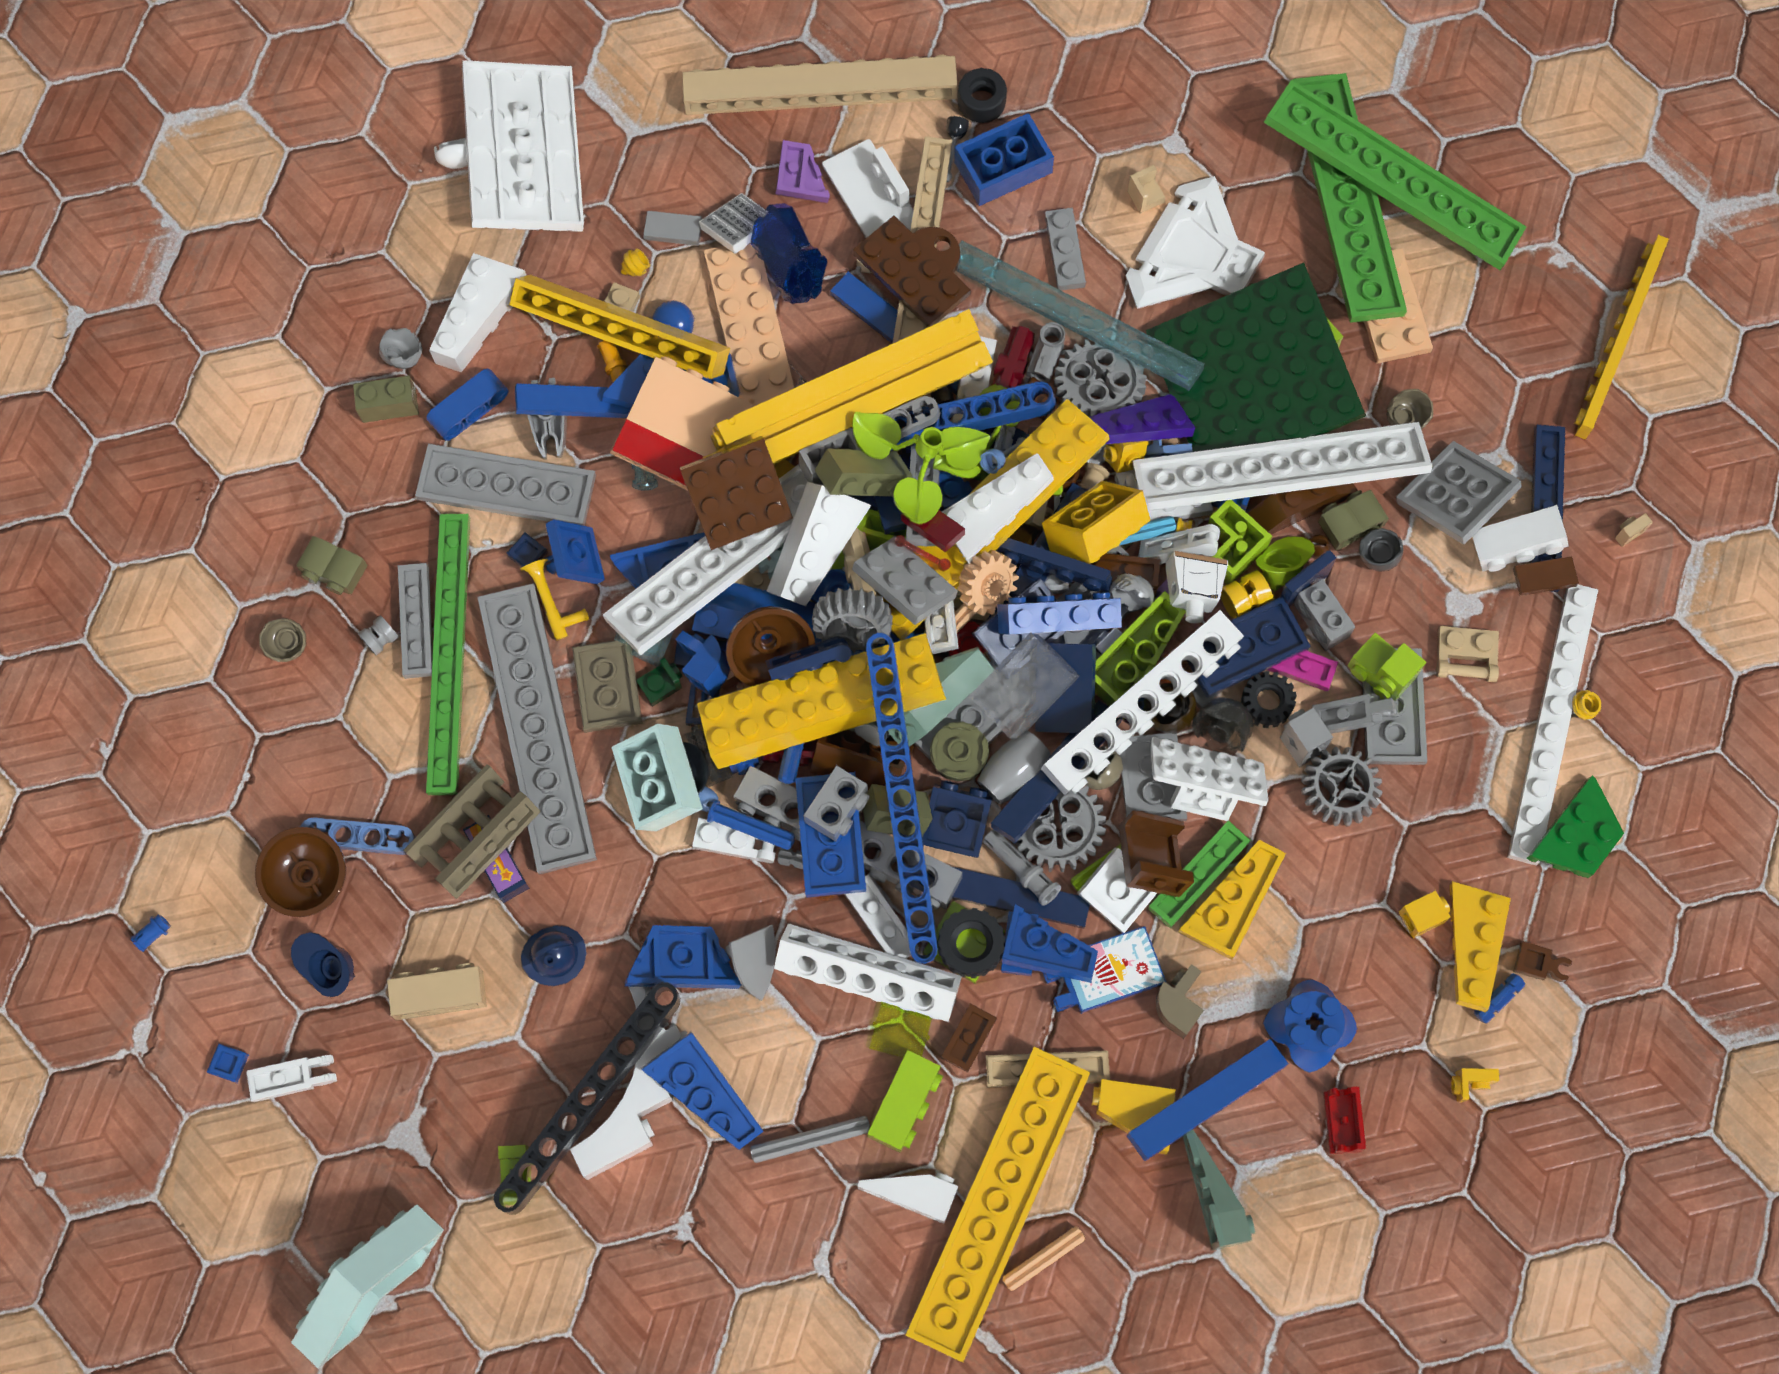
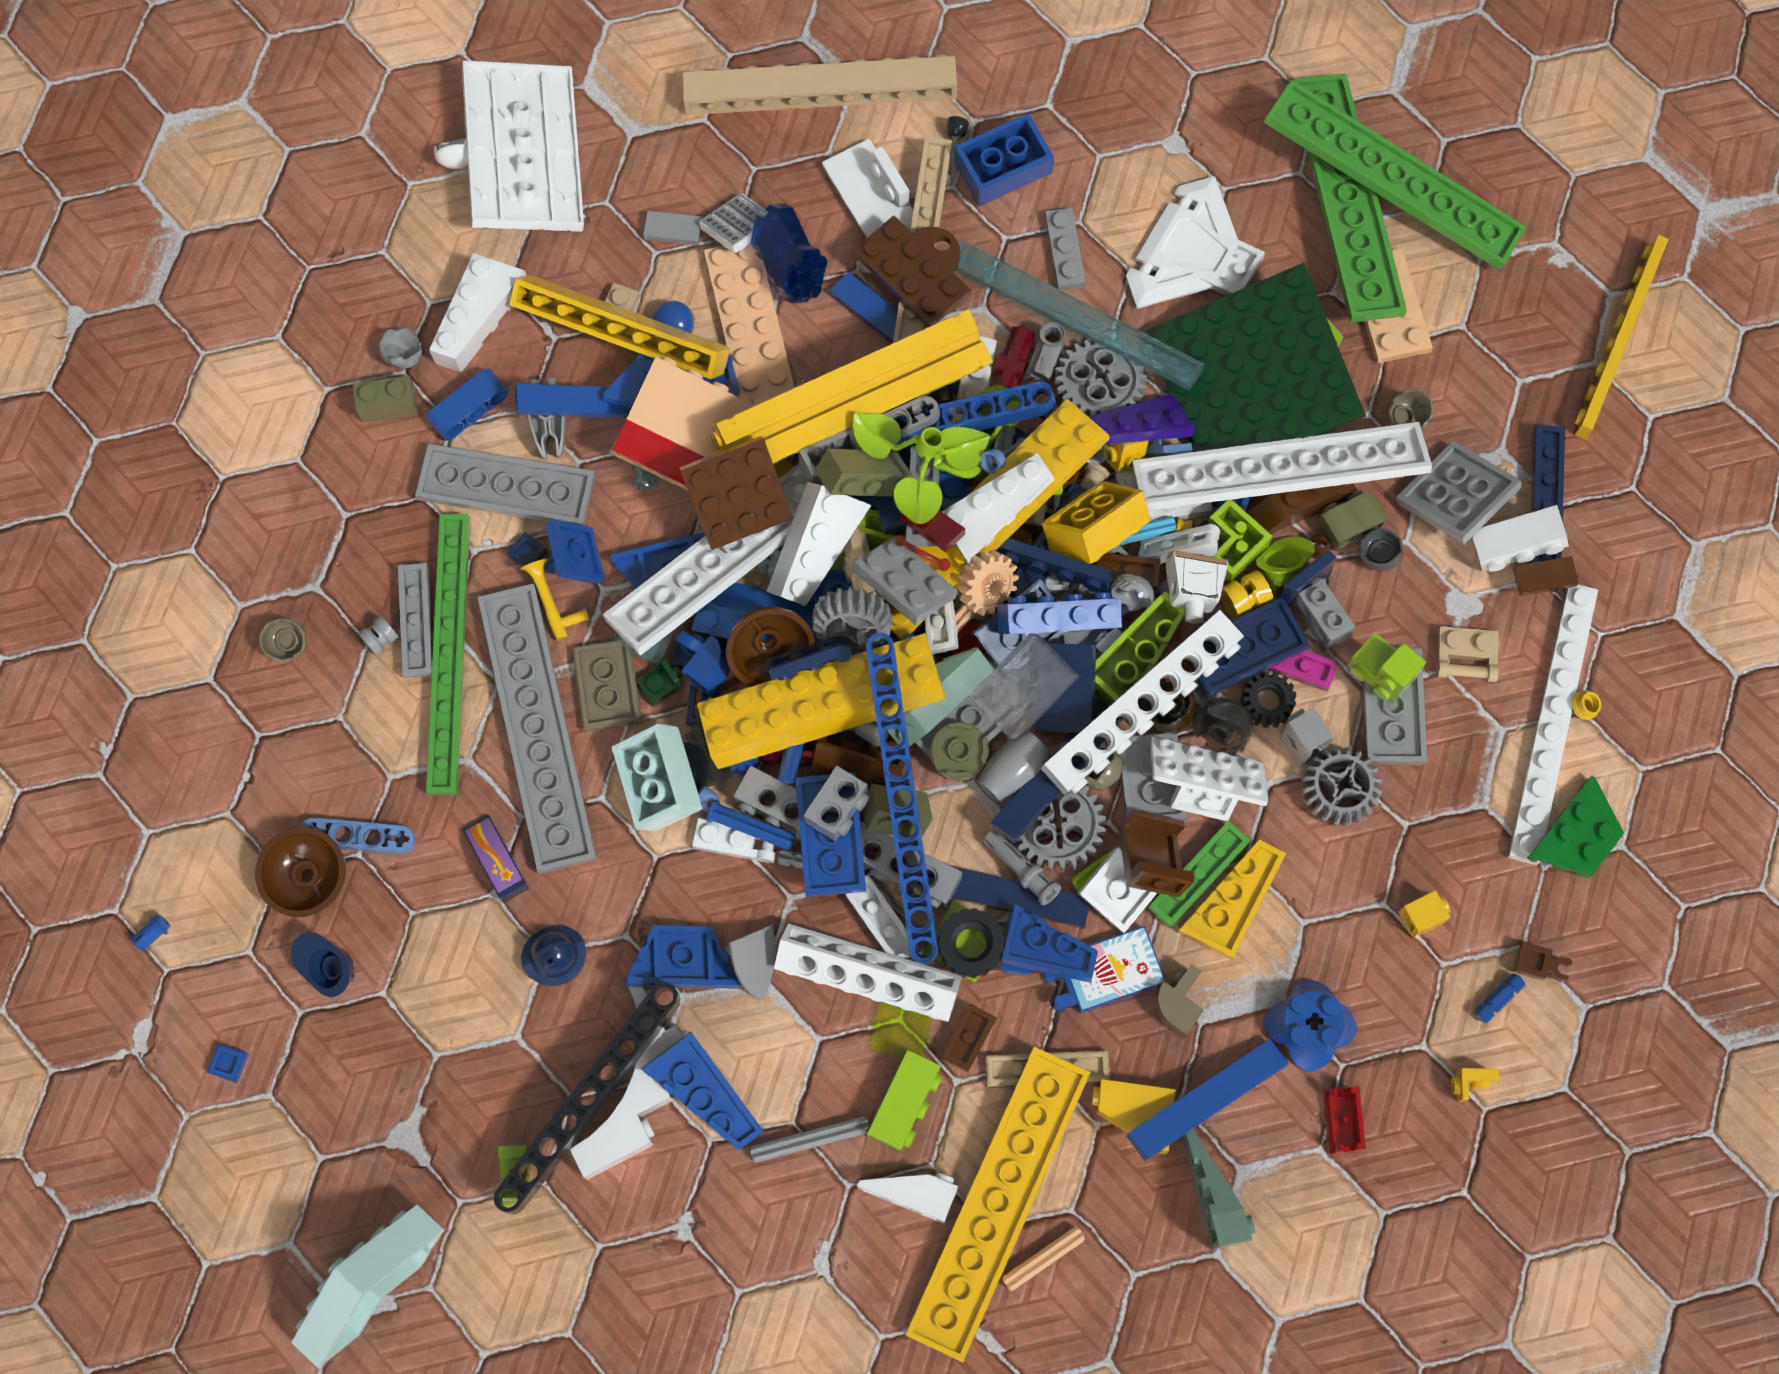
white hinge [246,1055,337,1102] -> none
olive brick [296,536,368,595] -> none
tan brick [387,963,487,1020] -> none
dark tan fence [403,764,541,899] -> none
light orange pin [597,340,627,382] -> none
yellow plate [621,249,650,277] -> none
medium lavender wing [776,140,830,203] -> none
dark blue plate [922,780,993,858] -> none
black tyre [957,68,1007,123] -> none
tan panel [1127,165,1166,214] -> none
light grey hinge [1312,694,1398,734] -> none
yellow wing [1449,881,1511,1012] -> none
tan plate [1615,513,1653,547] -> none

